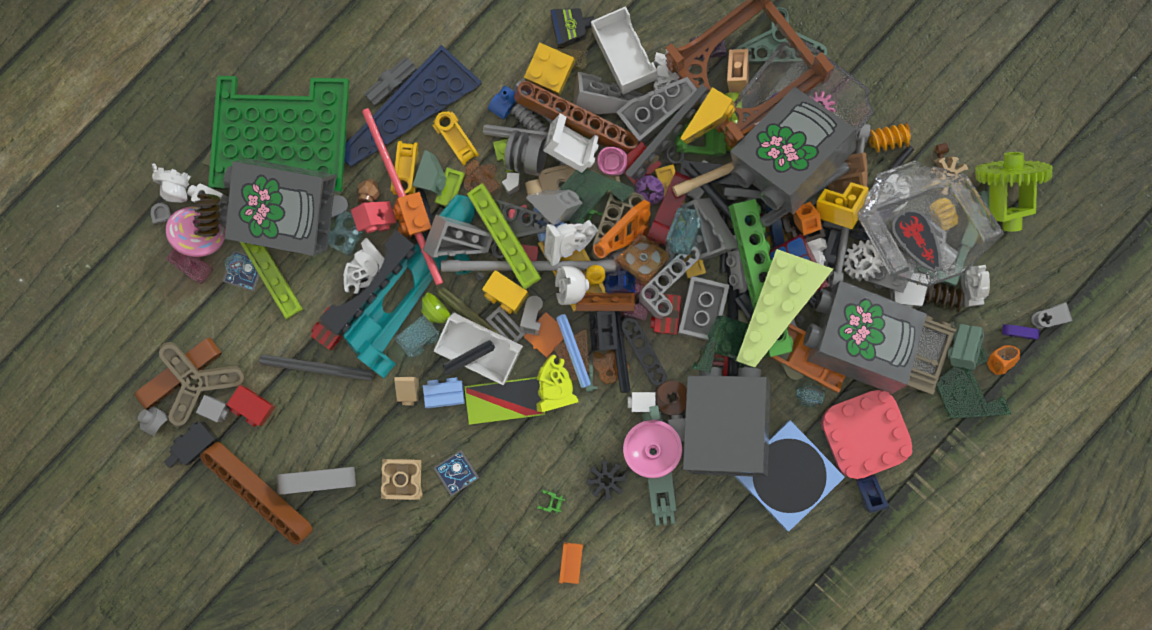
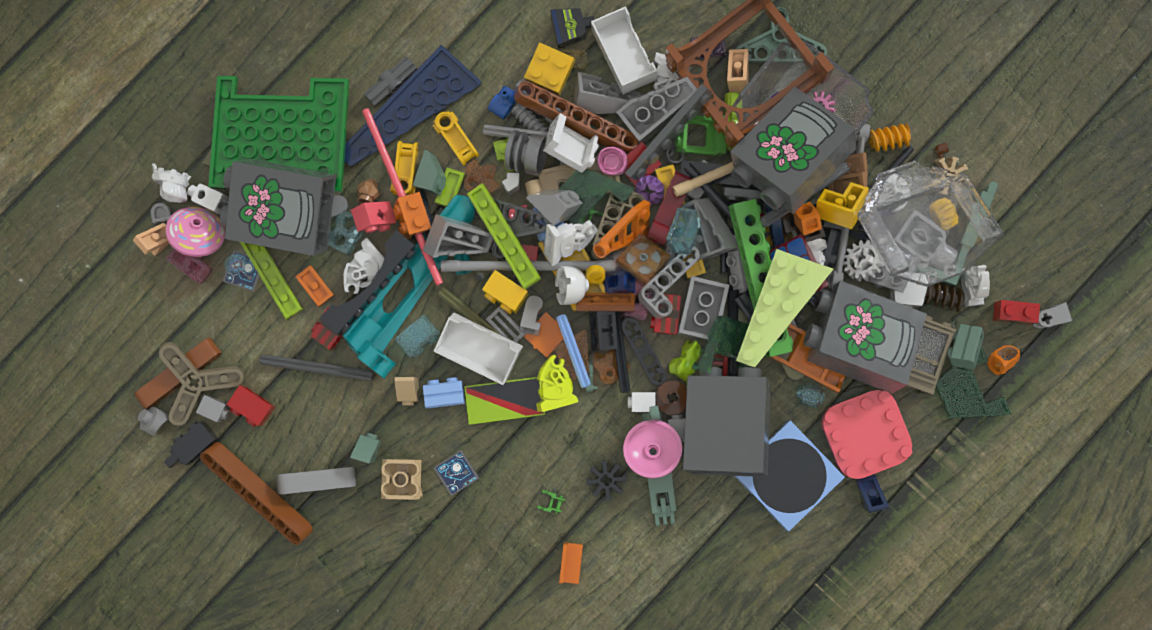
dark brown piece [194,194,220,237] -> none
lime piece [421,292,451,323] -> none
black axle [442,340,495,375] -> none
yellow slope [680,87,736,144] -> none
shield [892,209,942,272] -> none
lime piece [975,152,1053,232] -> none
dark purple beam [1002,324,1040,340] -> none
none -> light nougat slope [133,223,170,256]
none -> orange plate [295,265,335,307]
none -> sand green slope [350,432,382,463]
none -> lime animal [668,340,707,388]
none -> red brick [993,300,1040,325]

